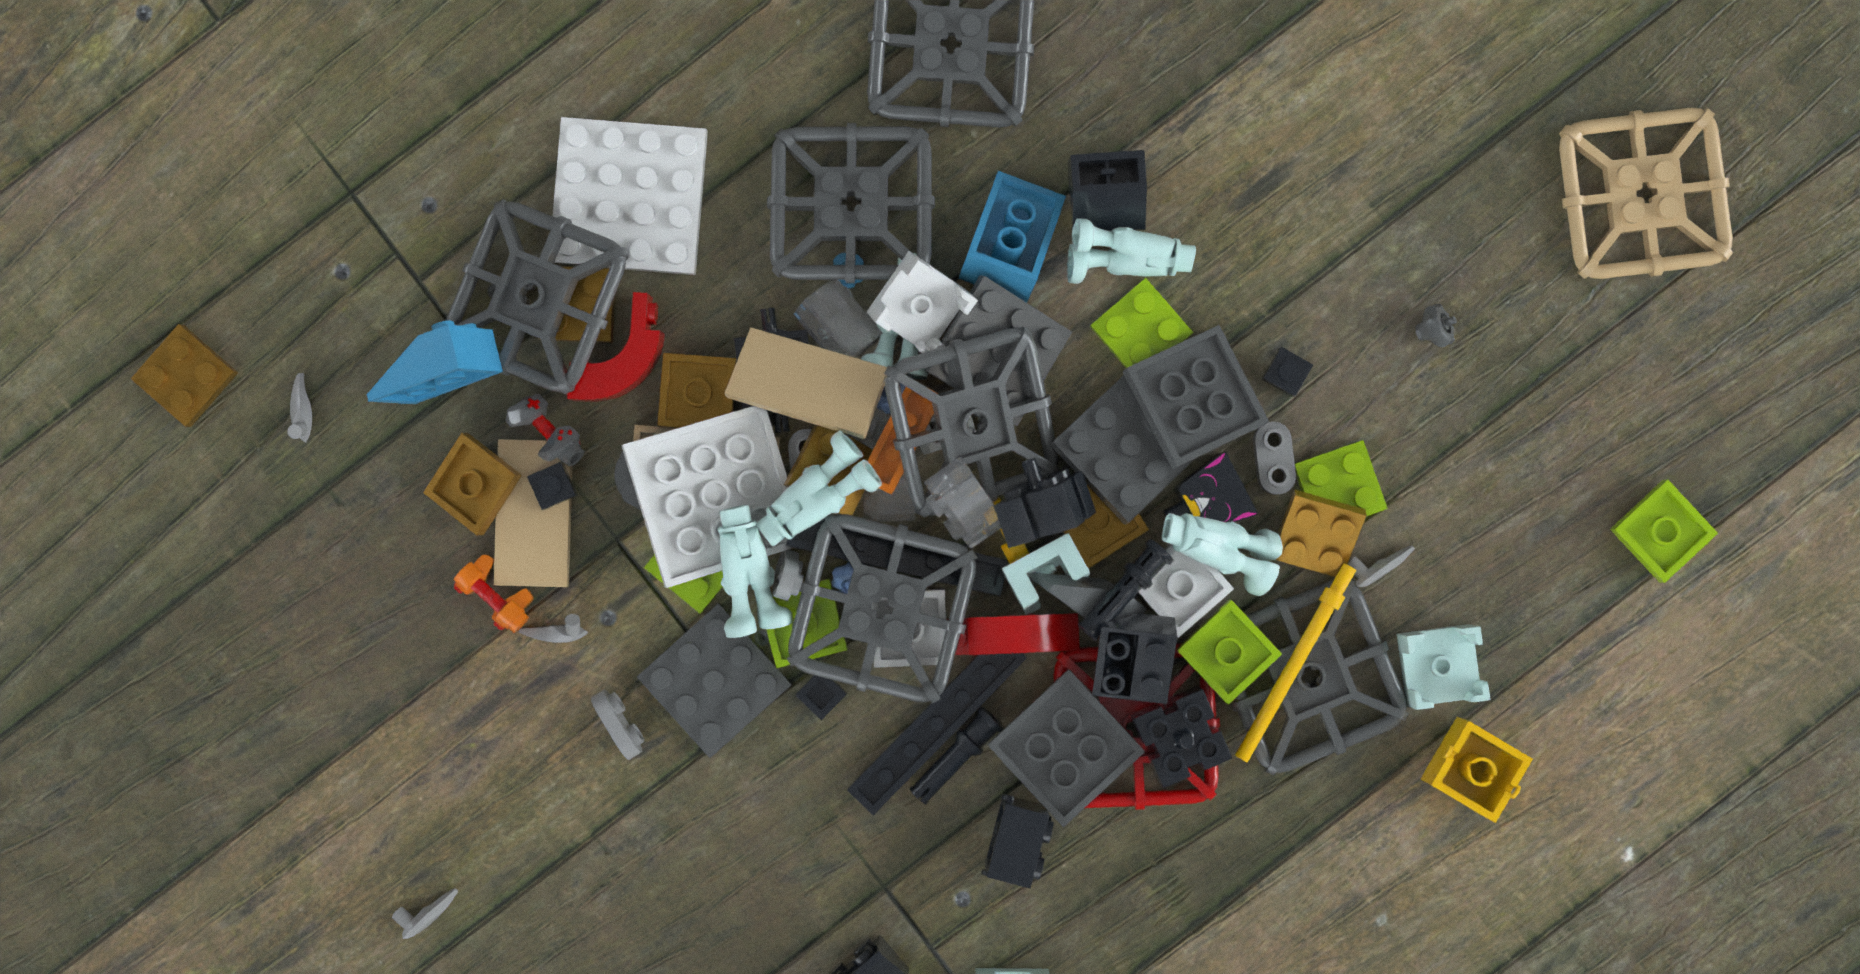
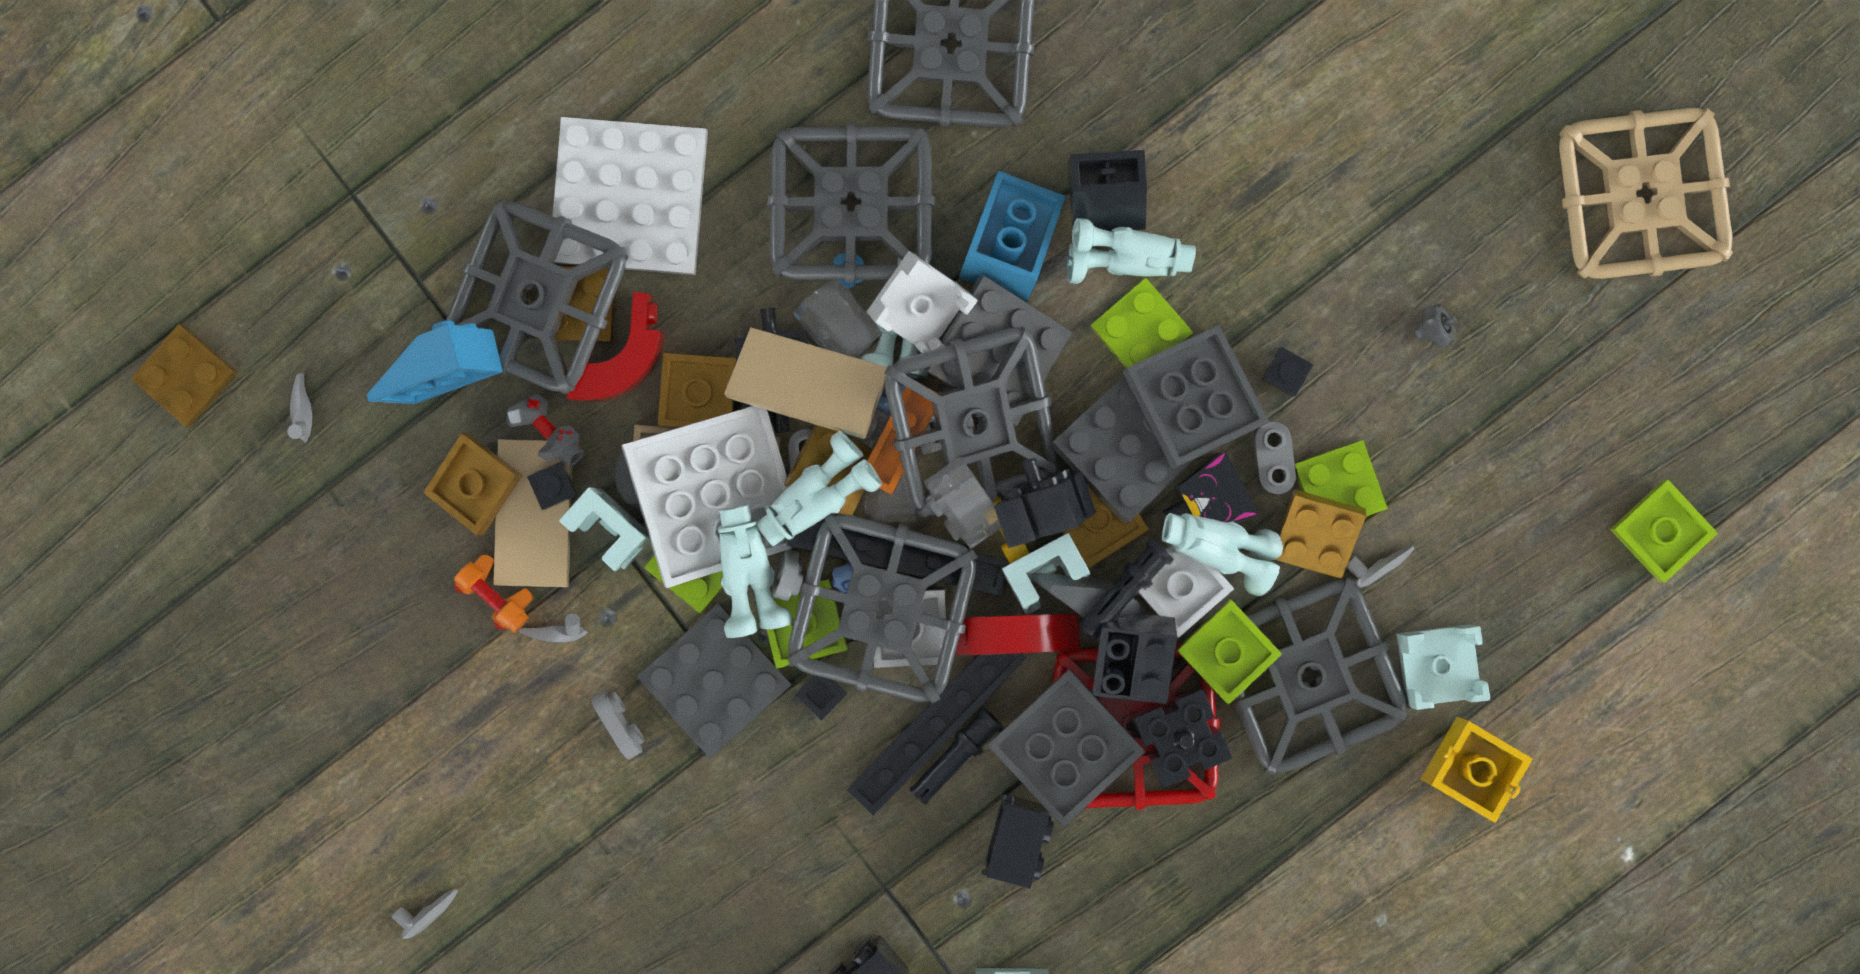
yellow bar [1235,563,1357,763] -> none
none -> light aqua panel [559,487,651,571]

